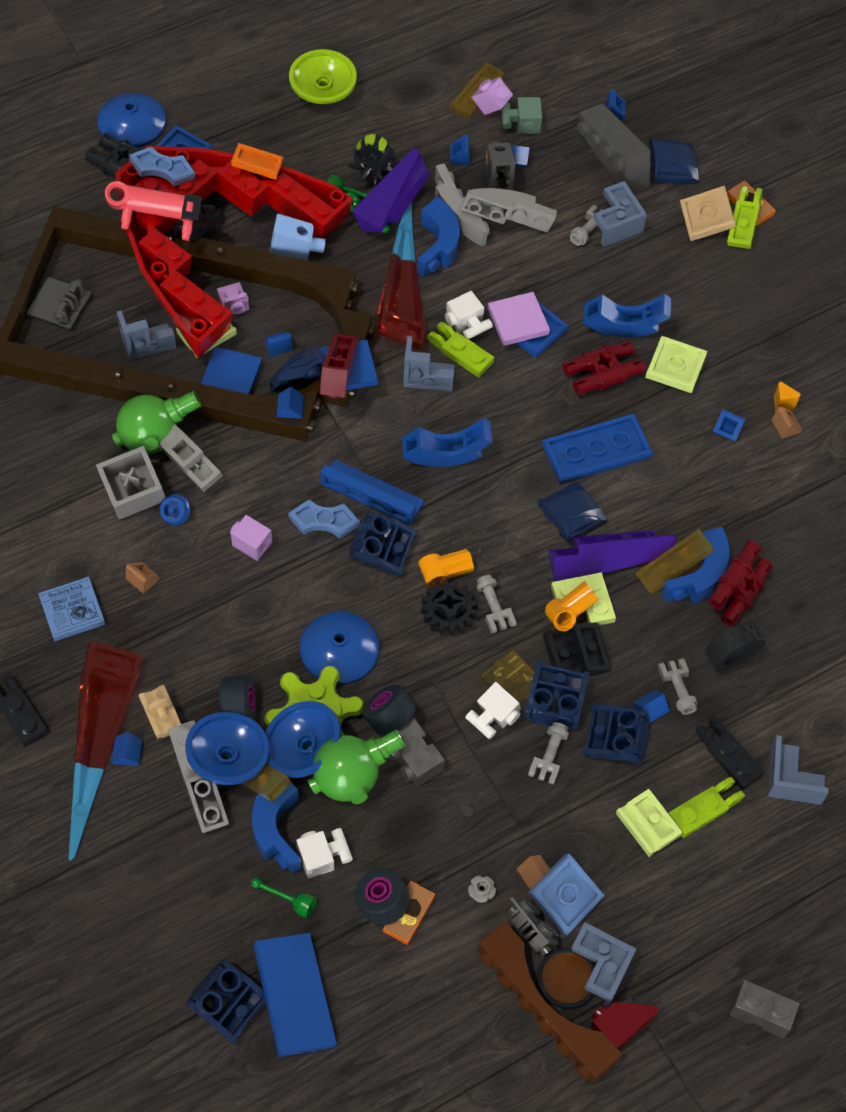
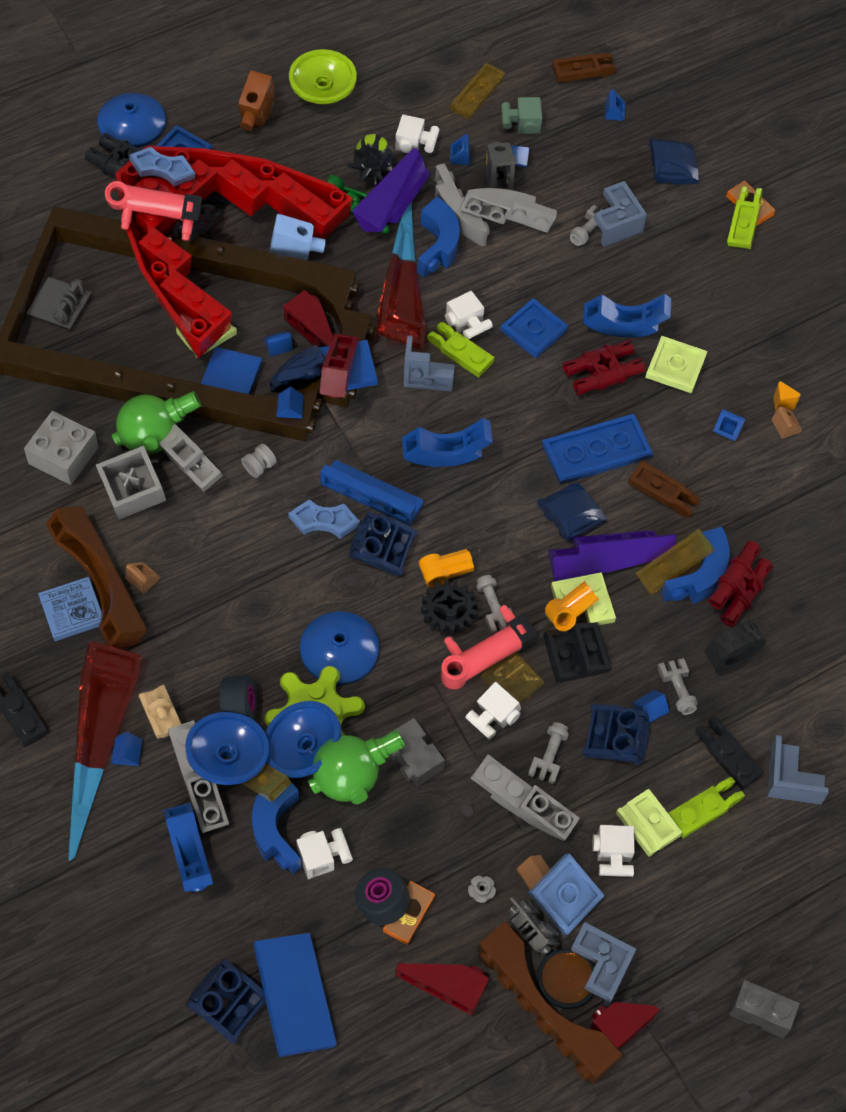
sand blue panel [116,310,177,362] -> none
blue hat [160,494,190,526] -> none
lavender bracket [217,282,249,315] -> none
lavender brick [230,515,272,561] -> none
orange tile [231,143,284,180] -> none
green hinge [251,878,317,919] -> none
black wheel [362,684,416,736] -> none
lavender brick [471,77,513,115] -> none
lavender tile [488,292,550,346] -> none
dark blue slope [524,660,589,730] -> none
dark grey wedge [577,103,650,194] -> none
tan tile [680,185,736,241] -> none
none -> light grey brick [24,411,99,485]
none -> reddish brown arch [46,506,147,649]
none -> blue arch [163,803,213,892]
none -> dark orange torso [238,70,276,131]
none -> light grey wheel [241,443,277,478]
none -> dark red slope [283,290,333,348]
none -> white brick [395,114,440,153]
none -> dark red slope [395,963,489,1016]
none -> coral piece [441,605,538,689]
none -> light grey slope [471,755,580,841]
none -> reddish brown hinge [552,53,617,83]
none -> white brick [592,825,634,877]
none -> reddish brown hinge [628,461,700,517]

